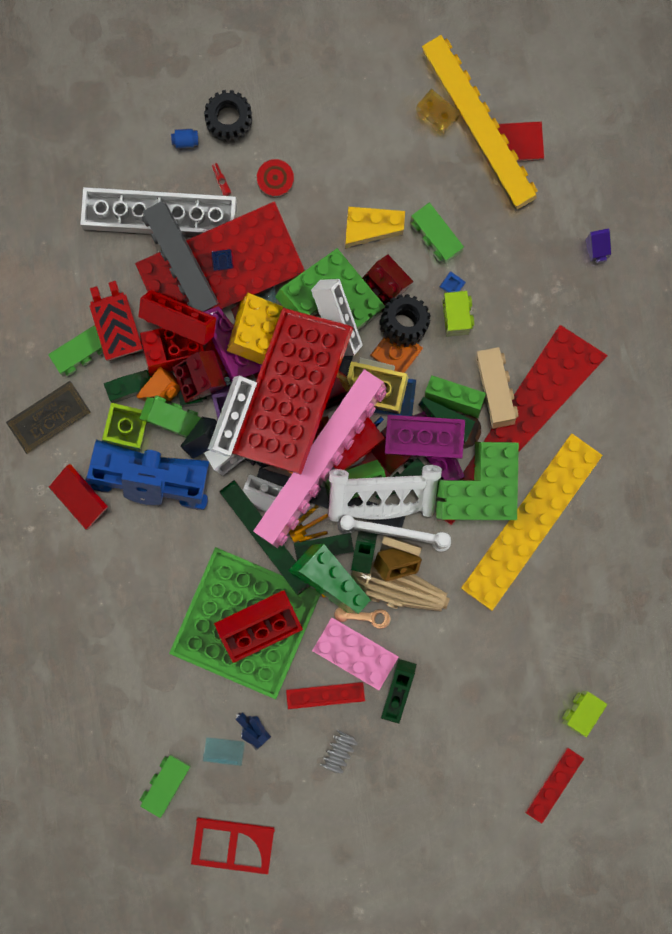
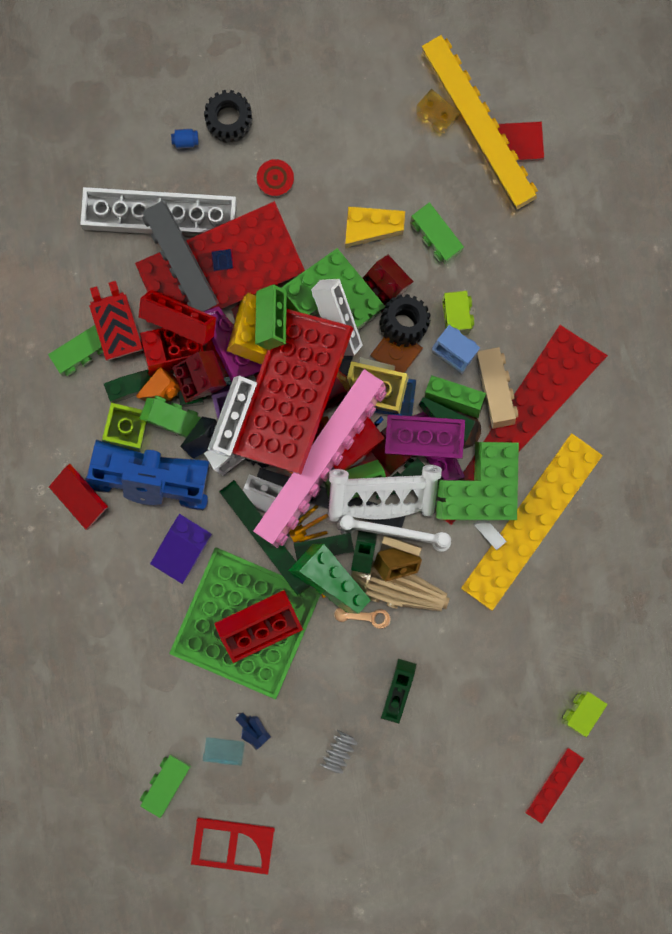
clear smoke tile [6,381,91,454] -> none
red pin [212,163,231,196] -> none
red plate [286,682,365,709] -> none
bright pink brick [312,618,399,690] -> none
blue tile [439,271,466,293] -> none
dark purple slope [586,228,611,263] -> none
none -> dark purple slope [150,514,213,584]
none -> bright green brick [255,284,287,350]
none -> medium blue slope [432,325,480,374]
none -> white sticker [474,520,507,550]

